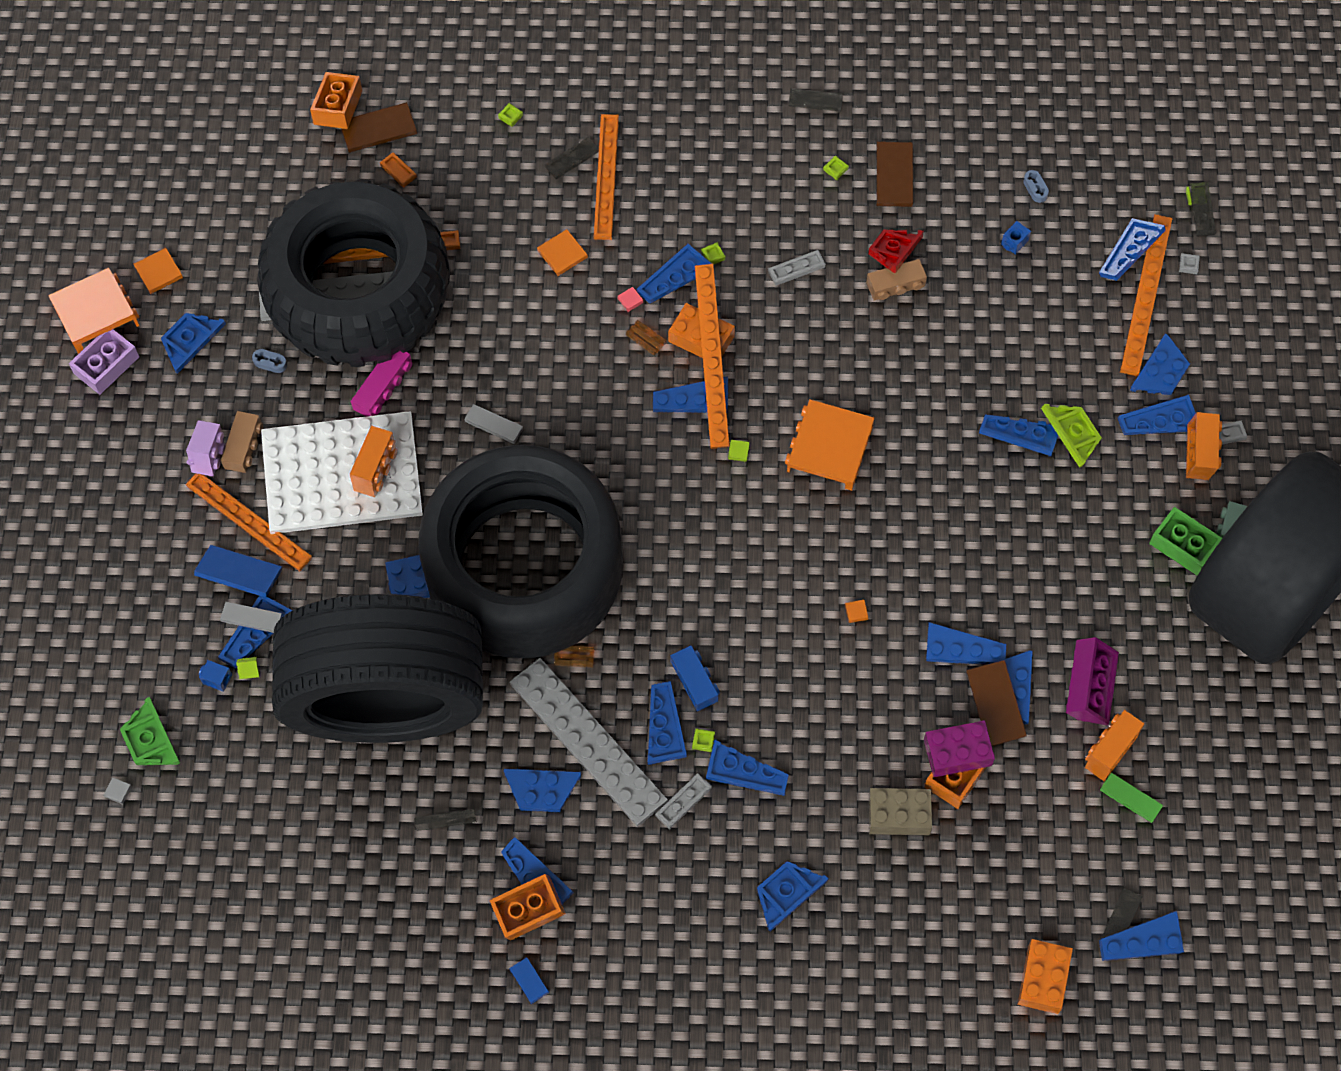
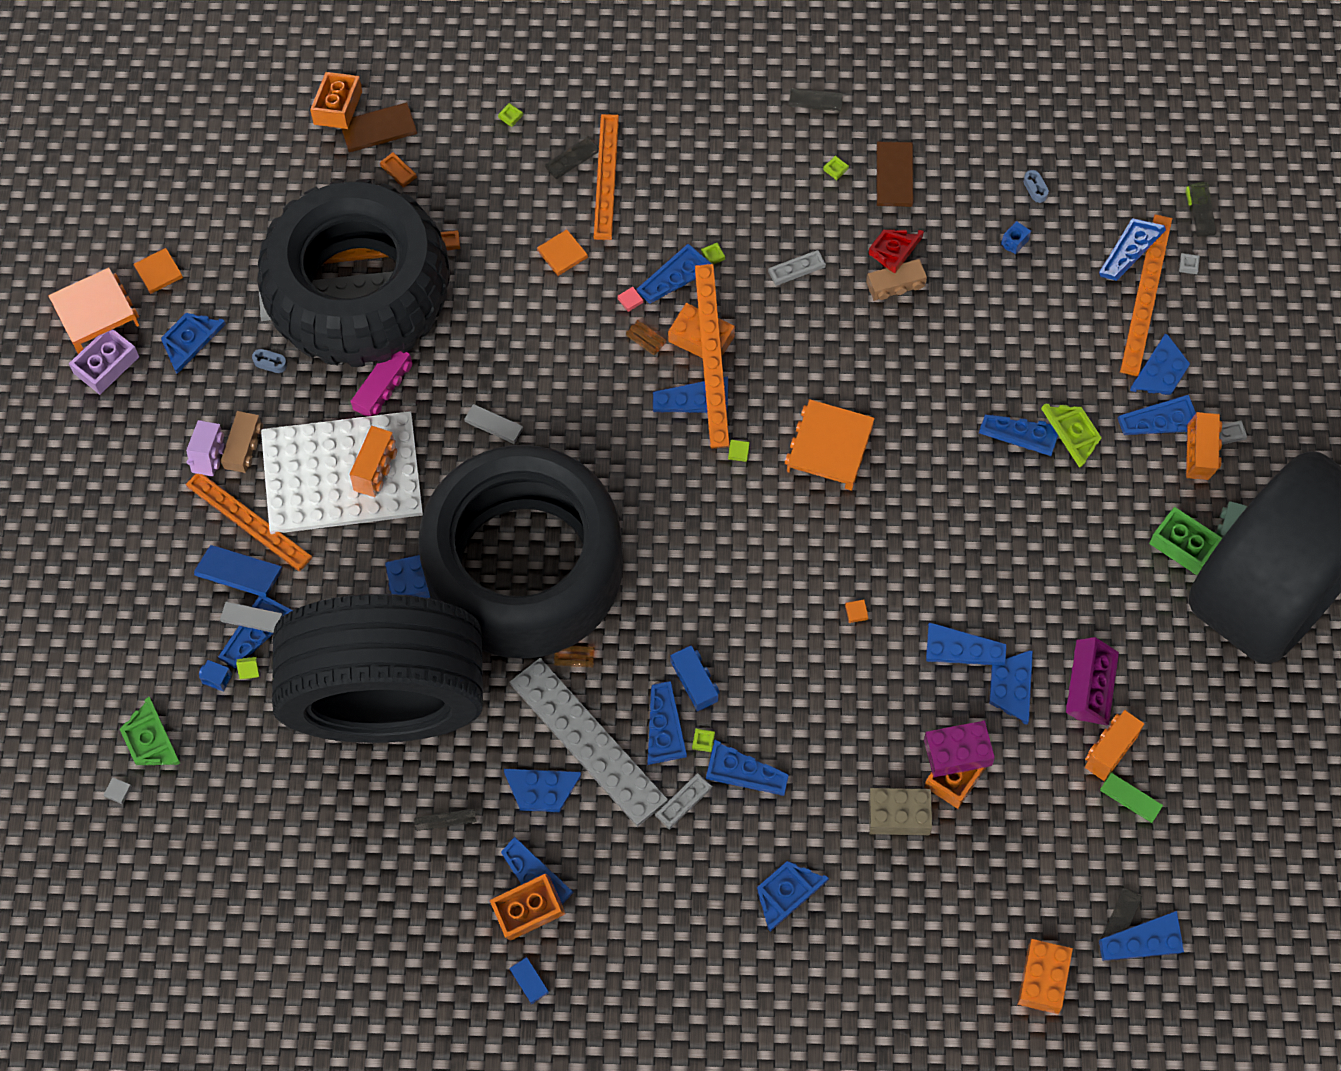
reddish brown tile [966,660,1027,746] -> none

